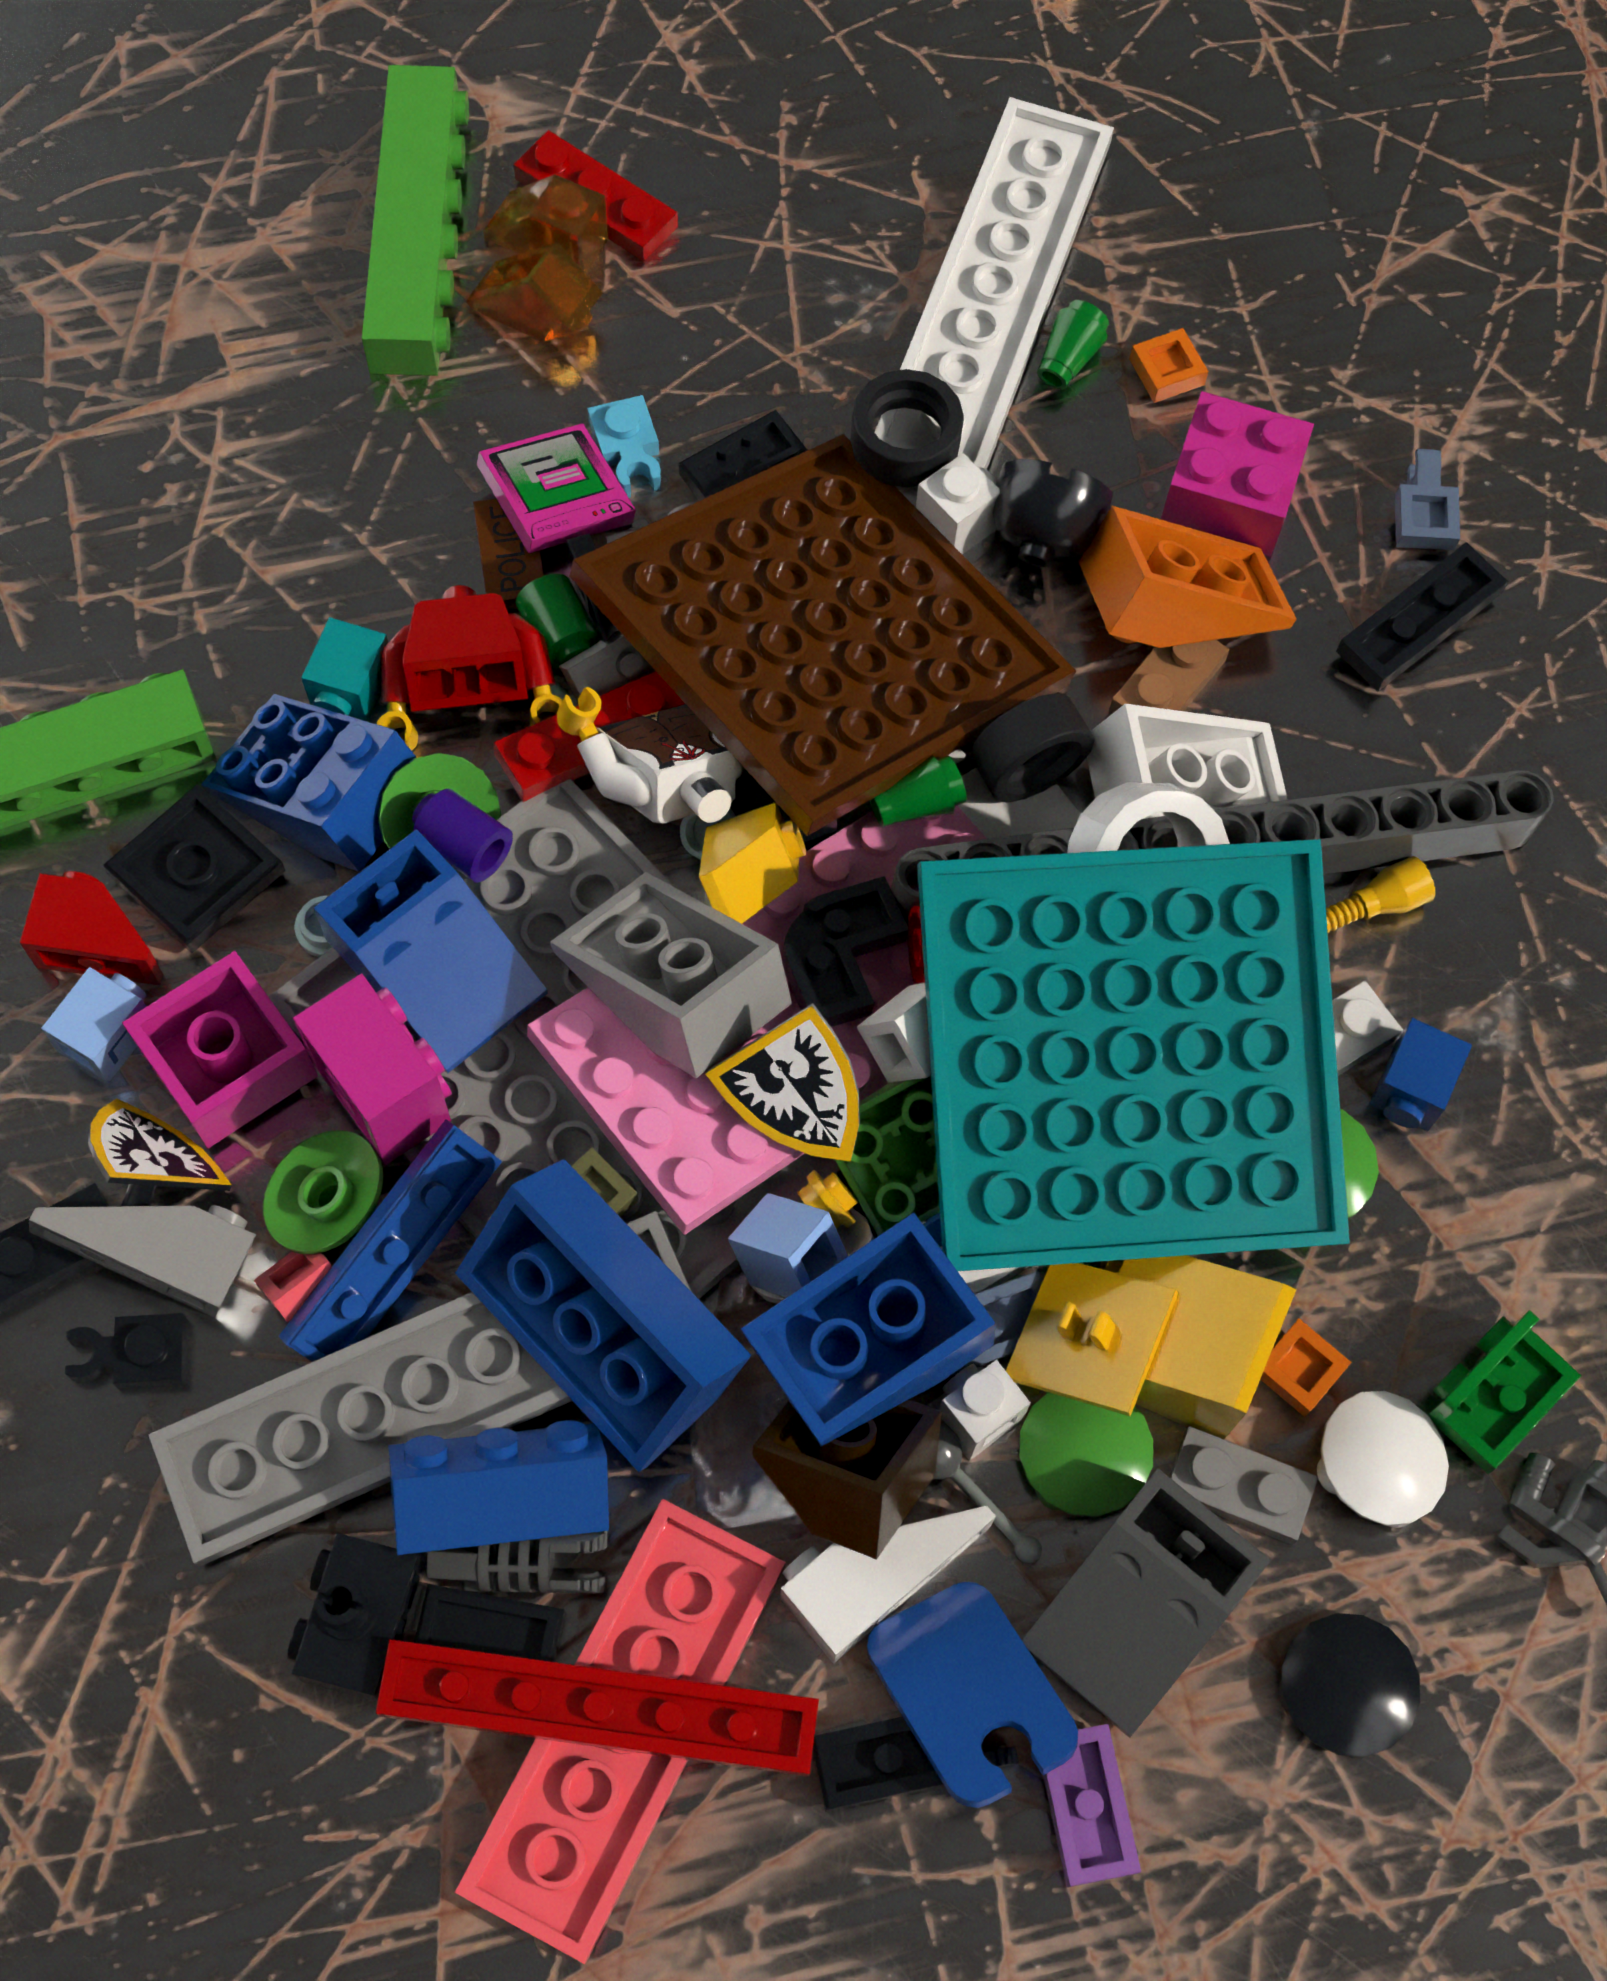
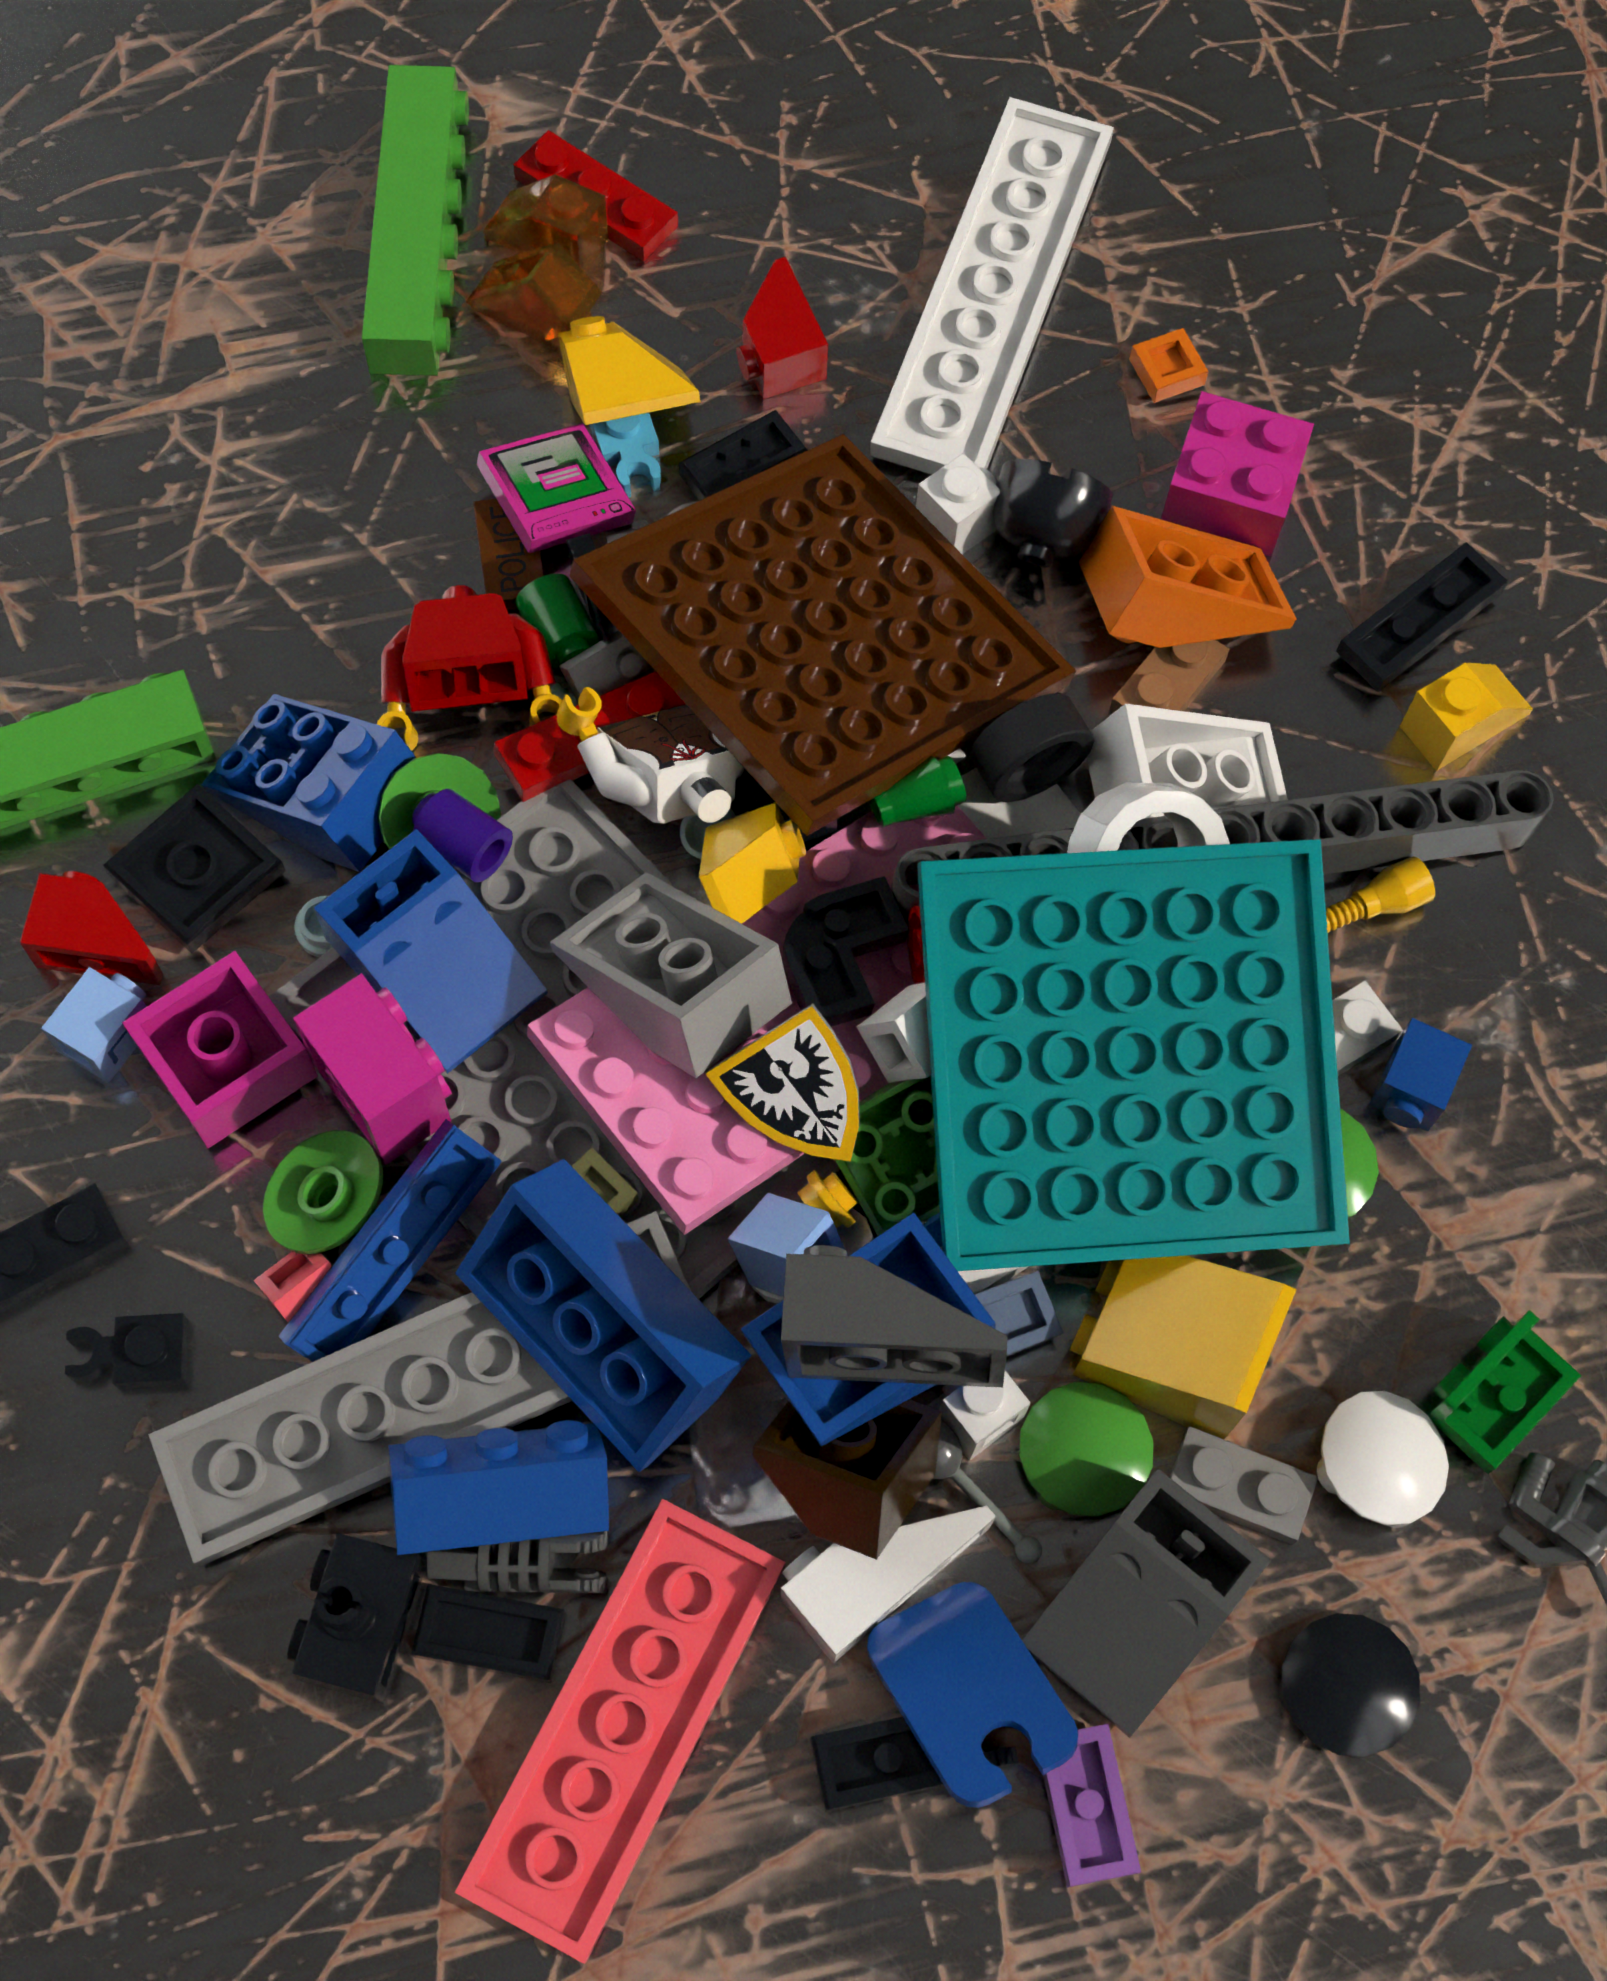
light grey slope [29,1205,256,1318] -> none
shield [88,1098,232,1207] -> none
teal brick [301,617,388,722] -> none
red plate [376,1639,819,1777] -> none
black tyre [850,369,964,488] -> none
yellow piece [1006,1263,1178,1416] -> none
green cone [1037,300,1109,390] -> none
orange plate [1260,1318,1352,1417] -> none
sand blue plate [1395,449,1460,550] -> none
none -> yellow slope [558,316,701,425]
none -> red slope [736,256,828,400]
none -> dark grey slope [781,1245,1007,1388]
none -> yellow slope [1399,663,1533,771]

